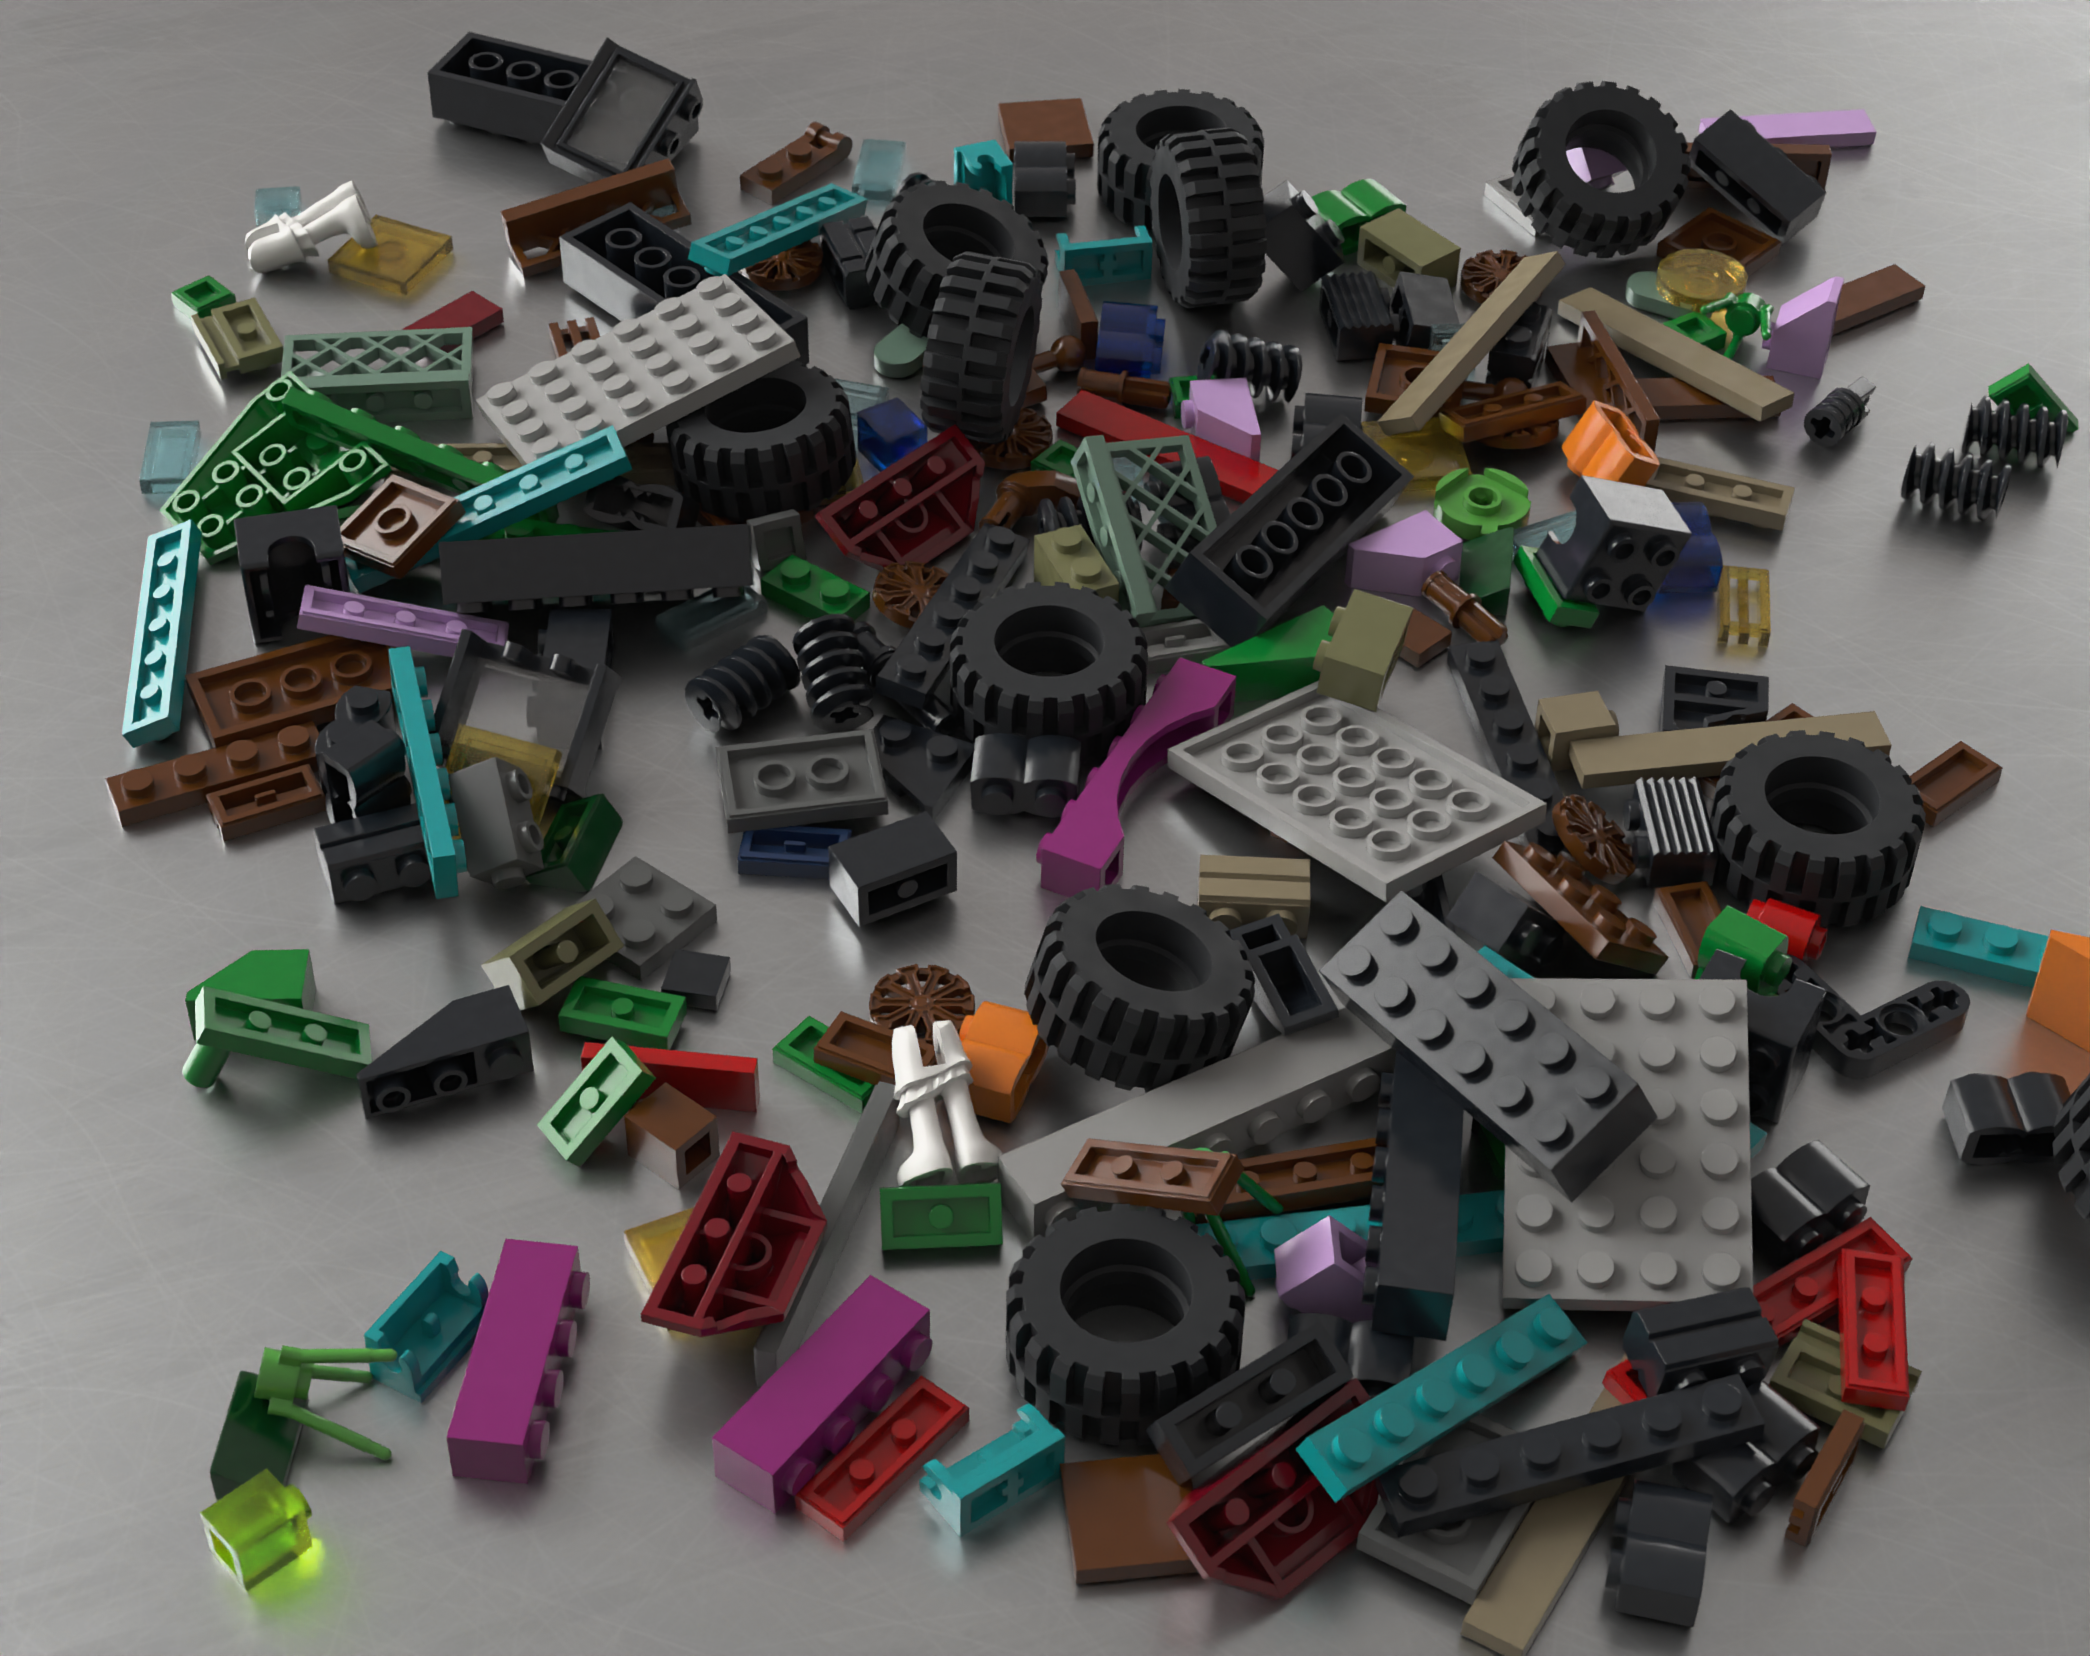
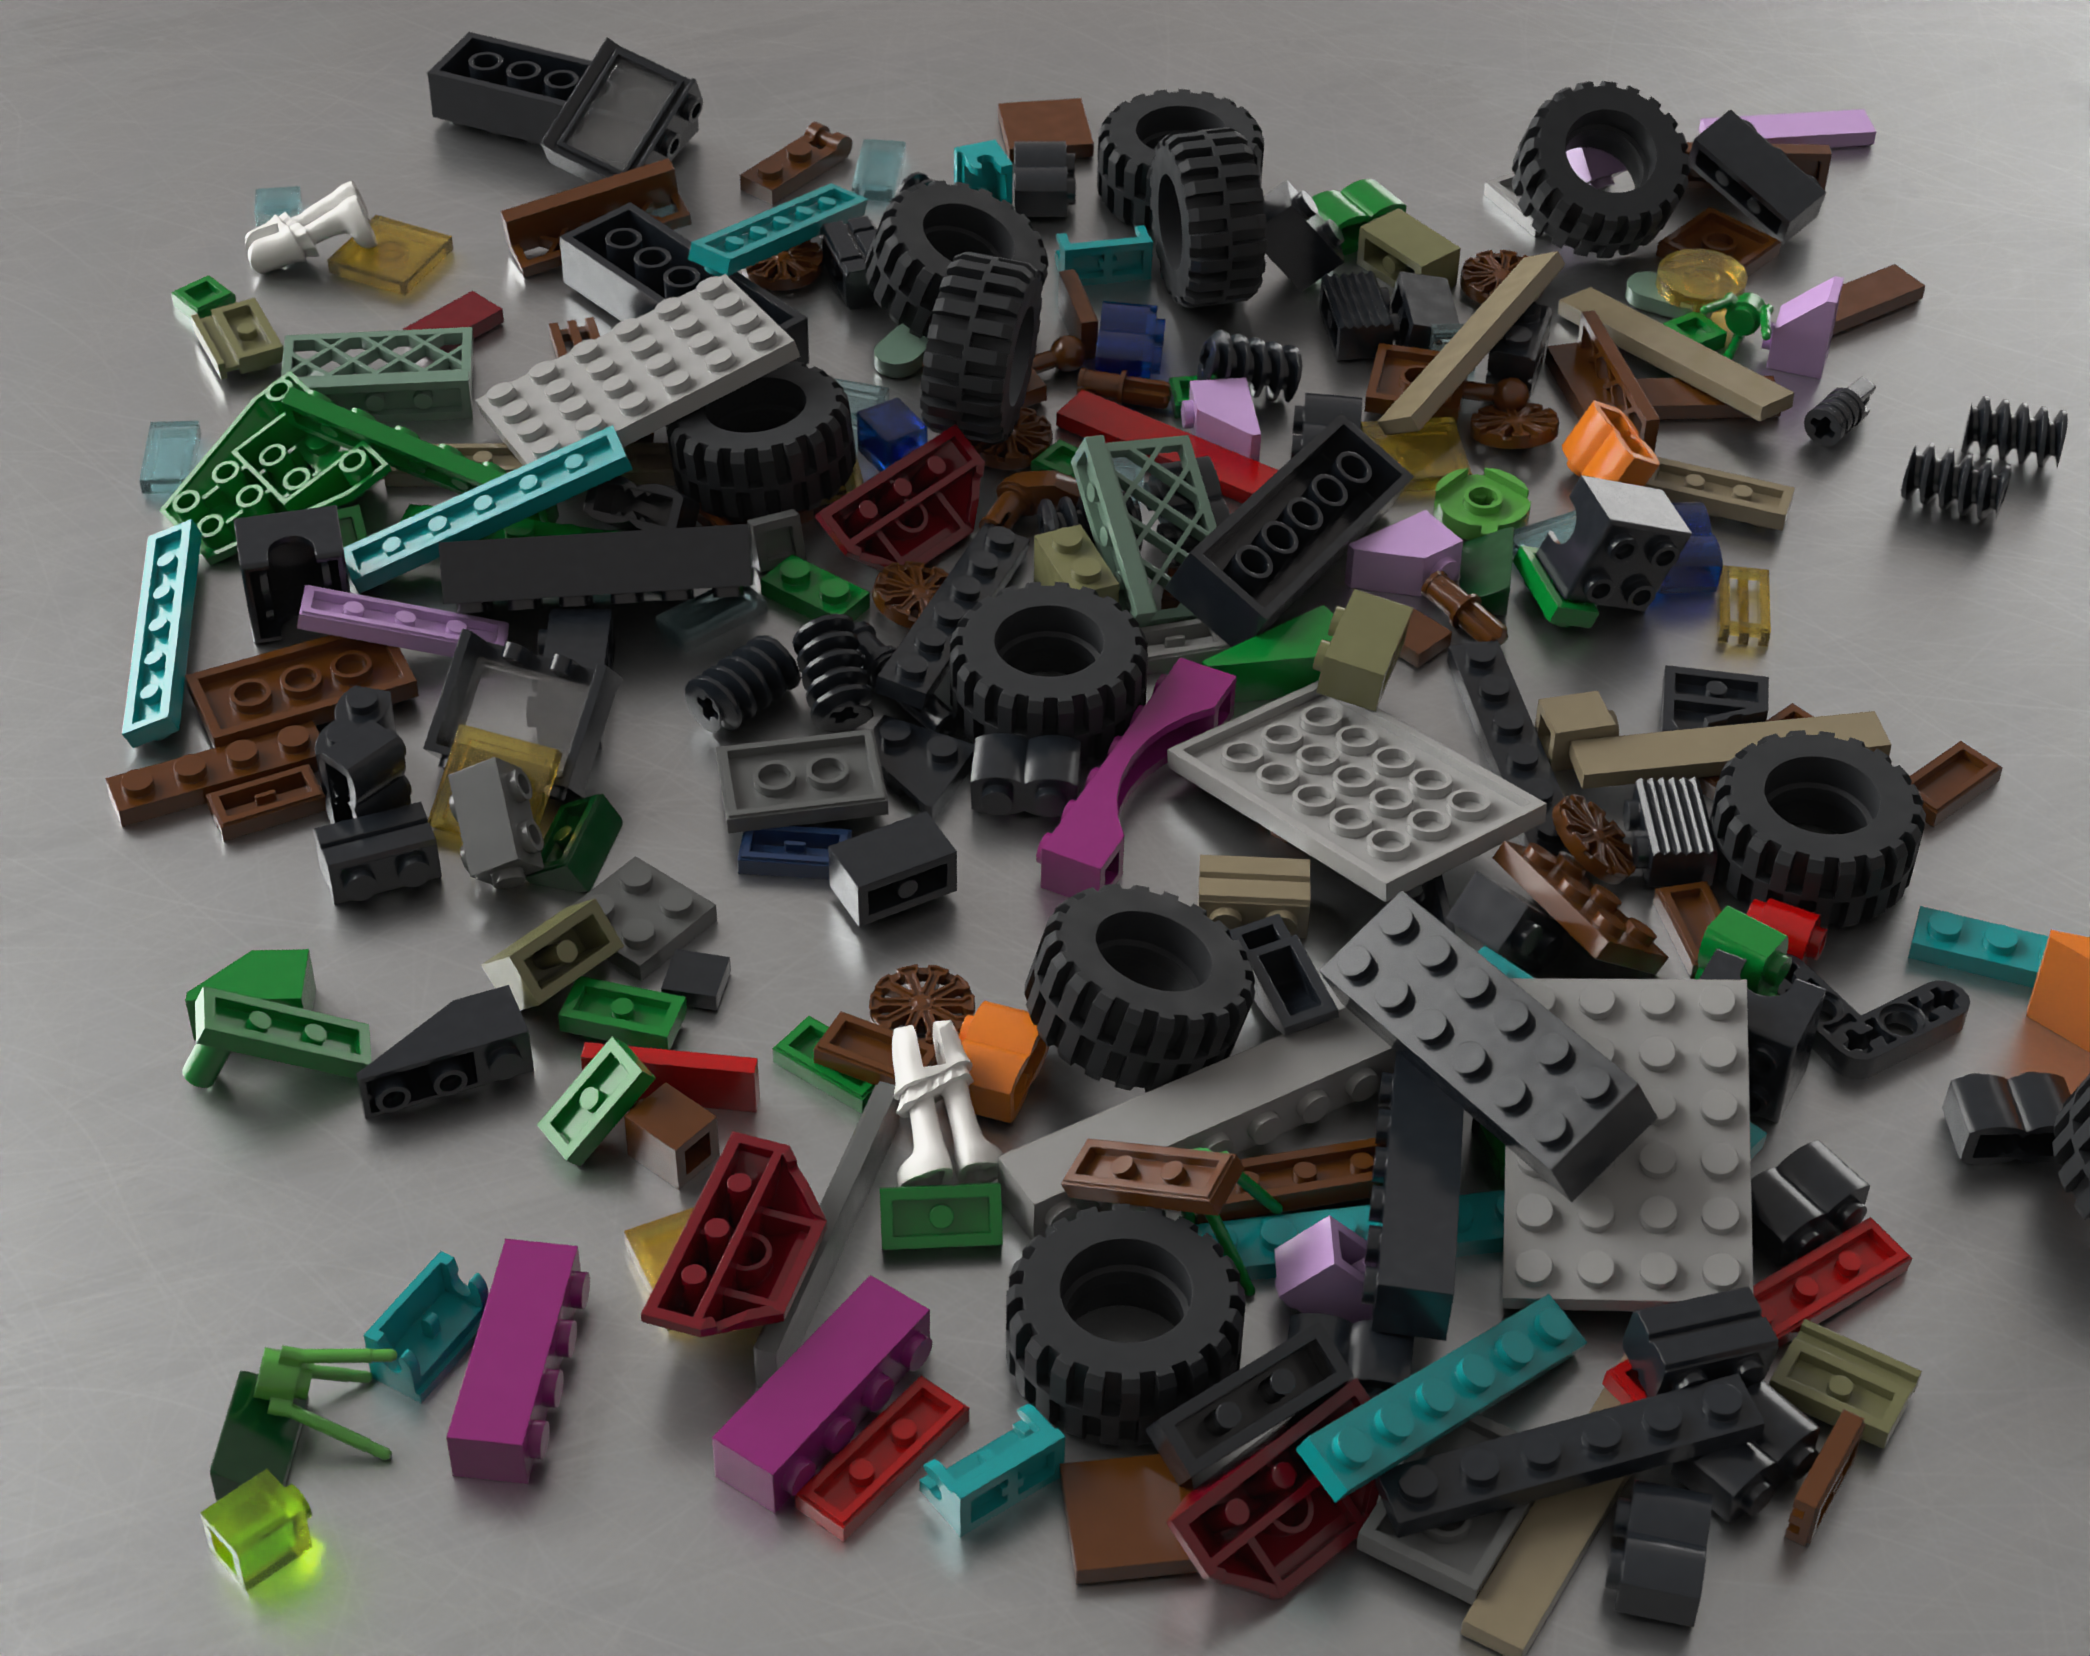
reddish brown tile [340,474,466,580] -> none
teal plate [388,646,467,899] -> none
reddish brown tile [1439,381,1587,443] -> none
red tile [1838,1248,1910,1411] -> none
green tile [1988,363,2079,433] -> none

